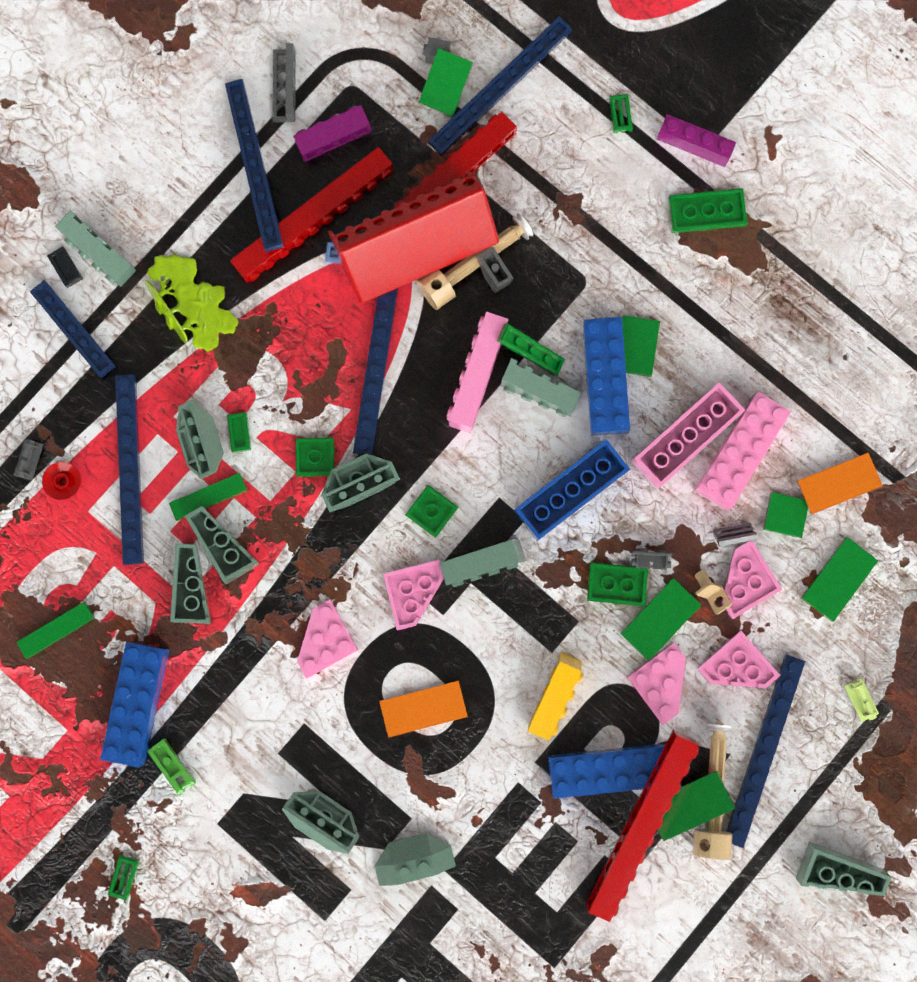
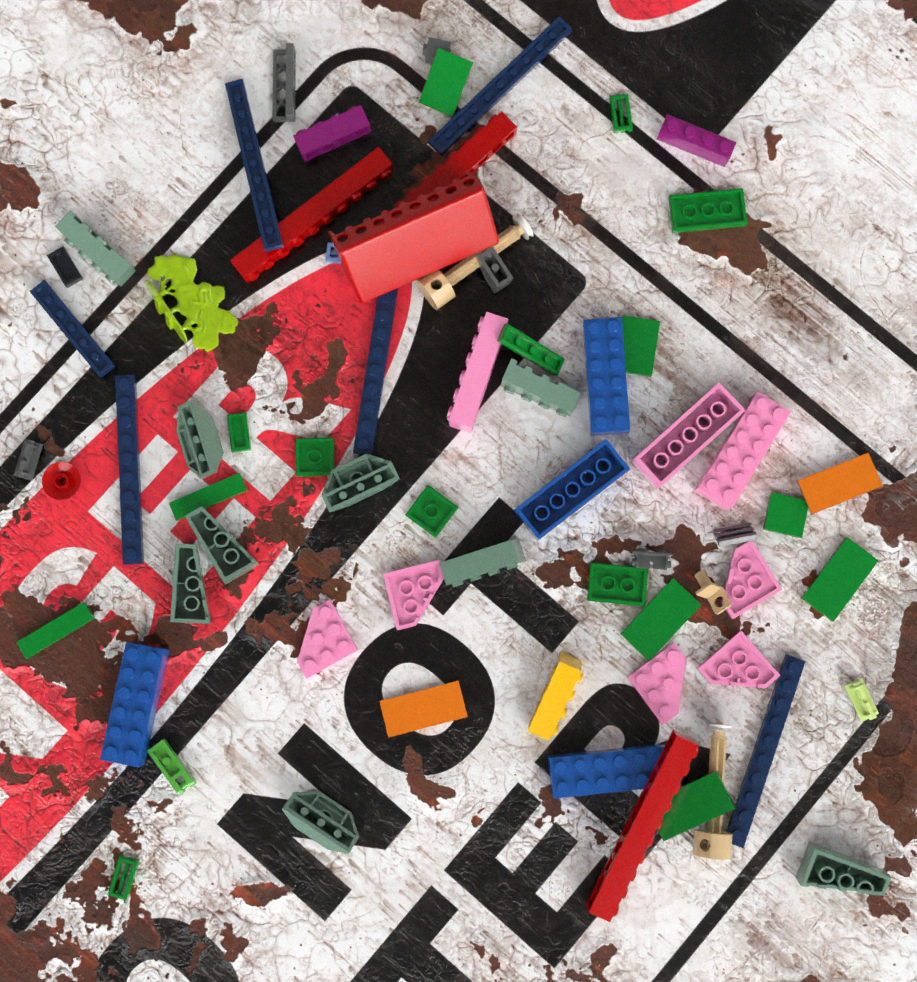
sand green wedge [375,833,456,886] -> none

